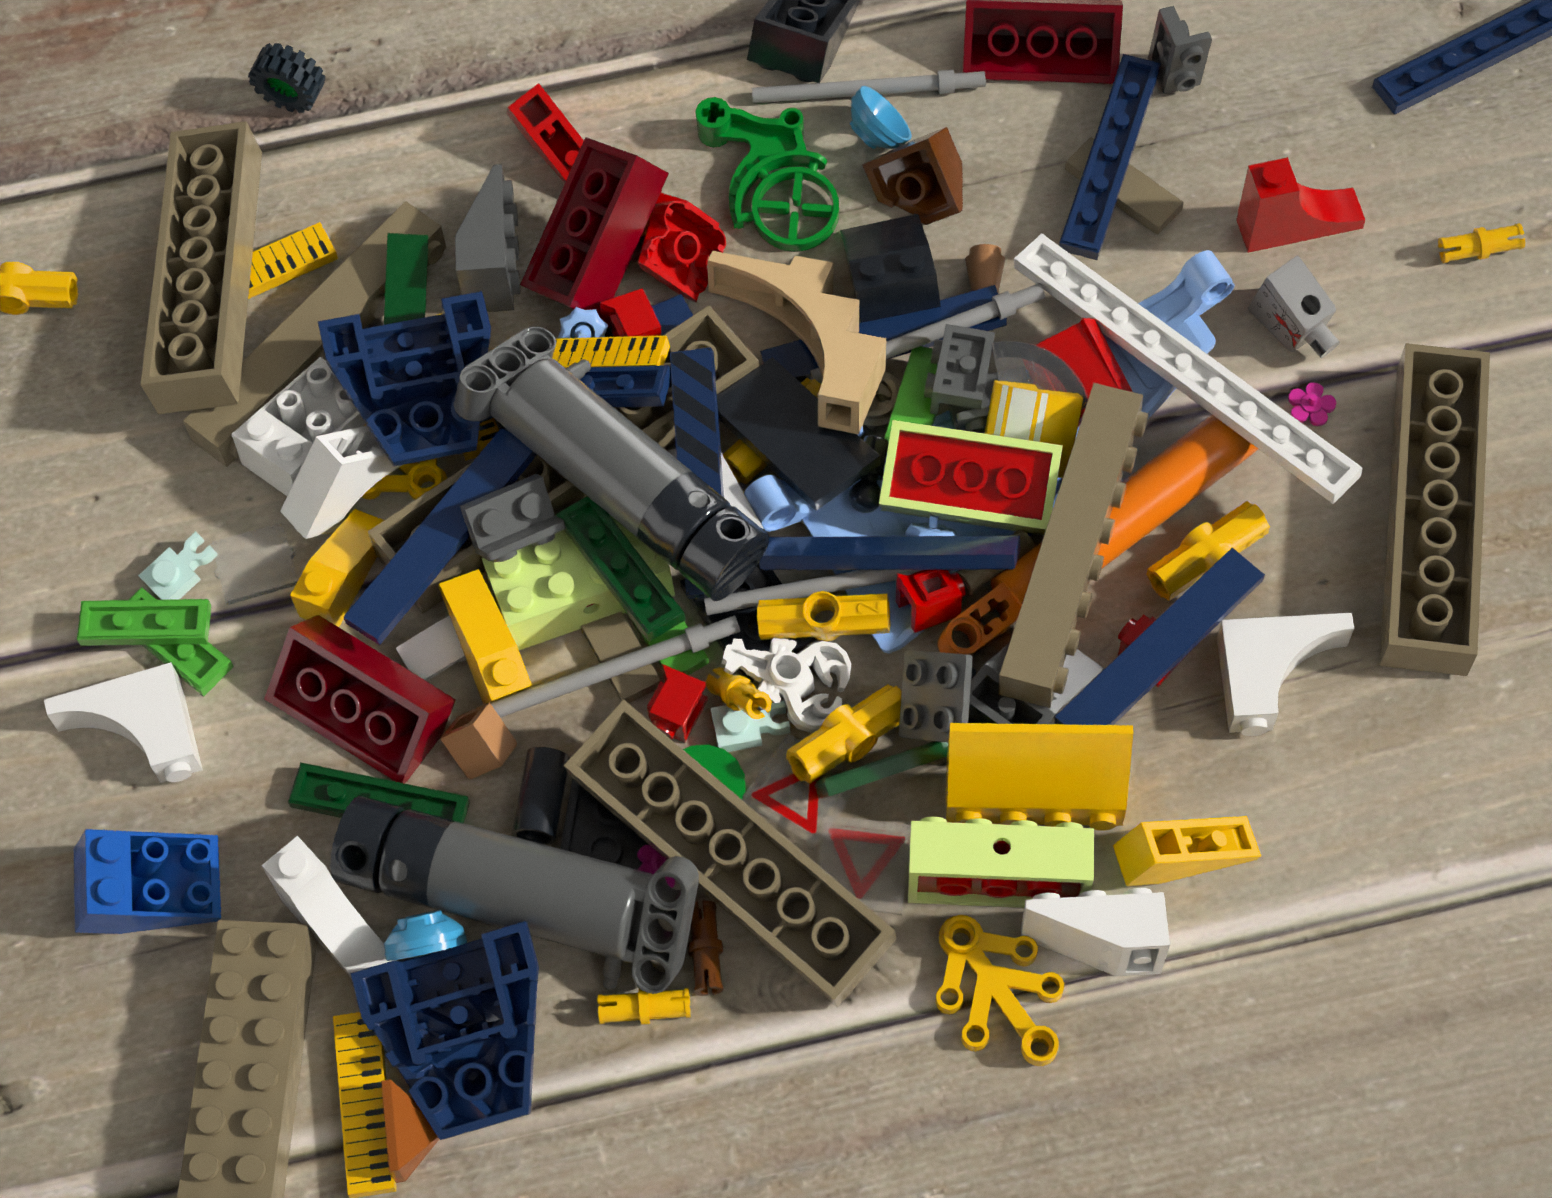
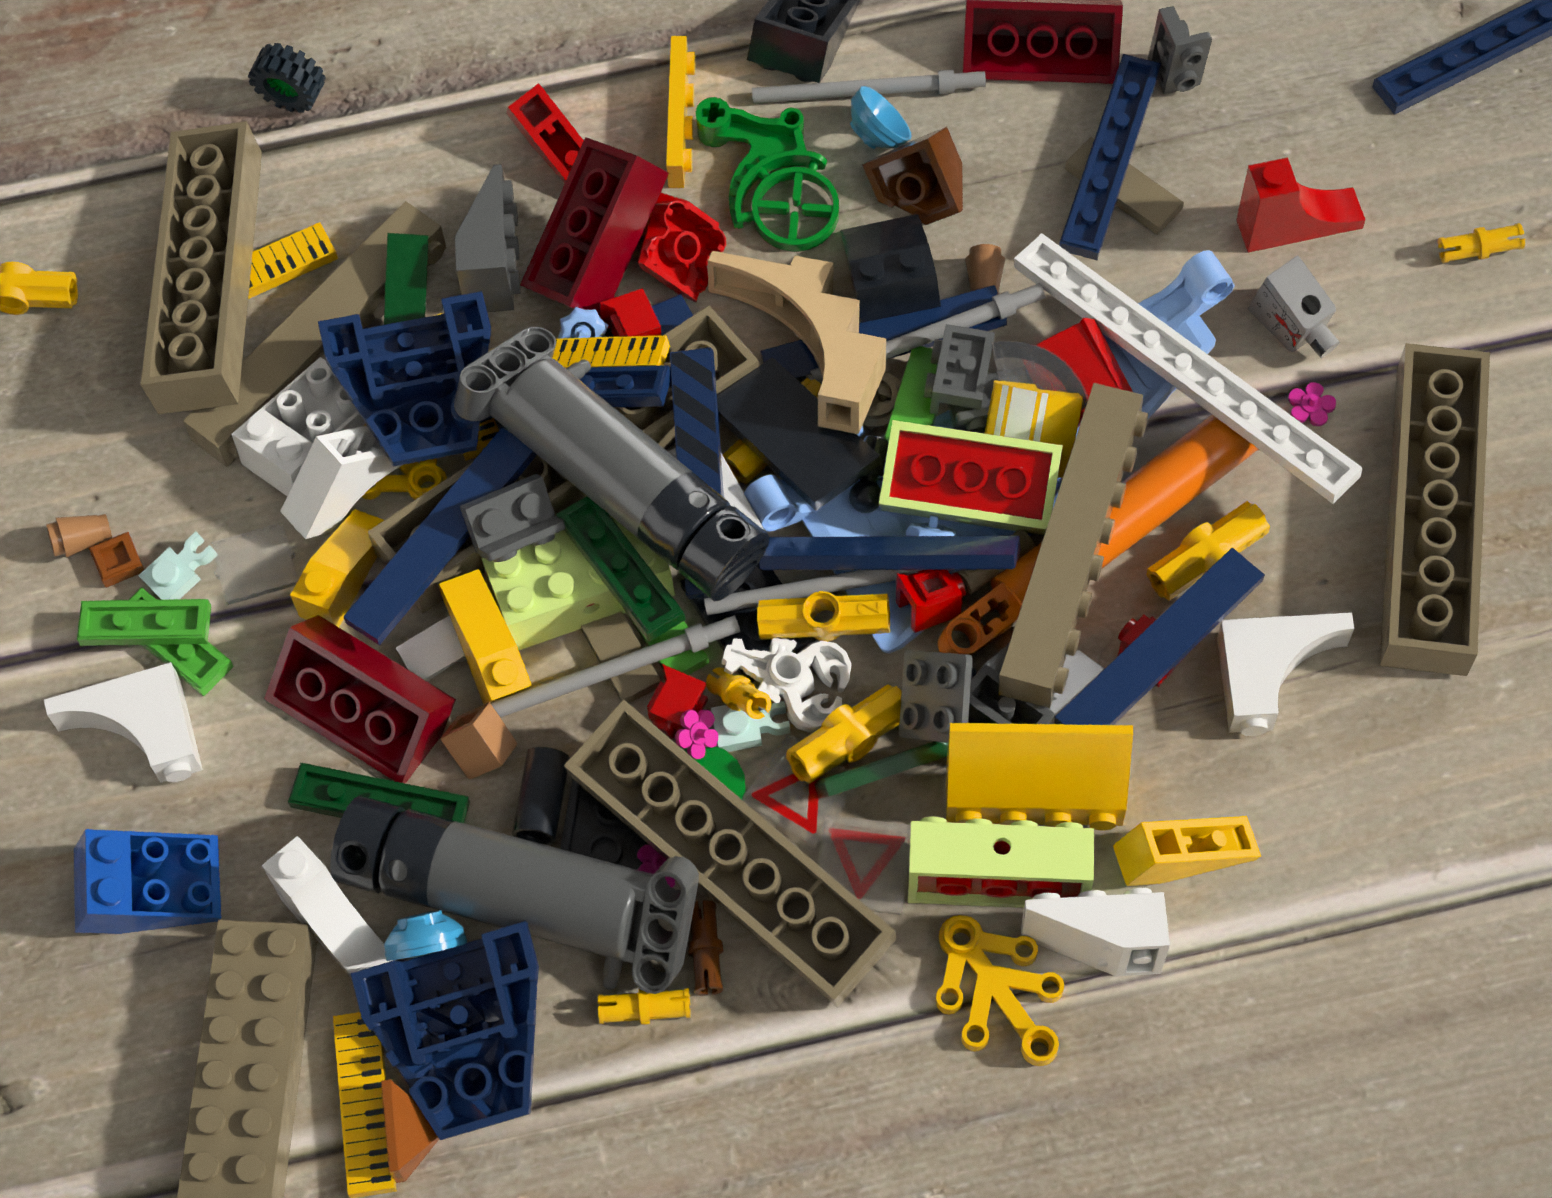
none -> medium nougat cone [46,514,112,558]
none -> dark orange tile [89,532,145,588]
none -> yellow plate [666,36,695,188]
none -> dark pink plant [675,710,718,759]

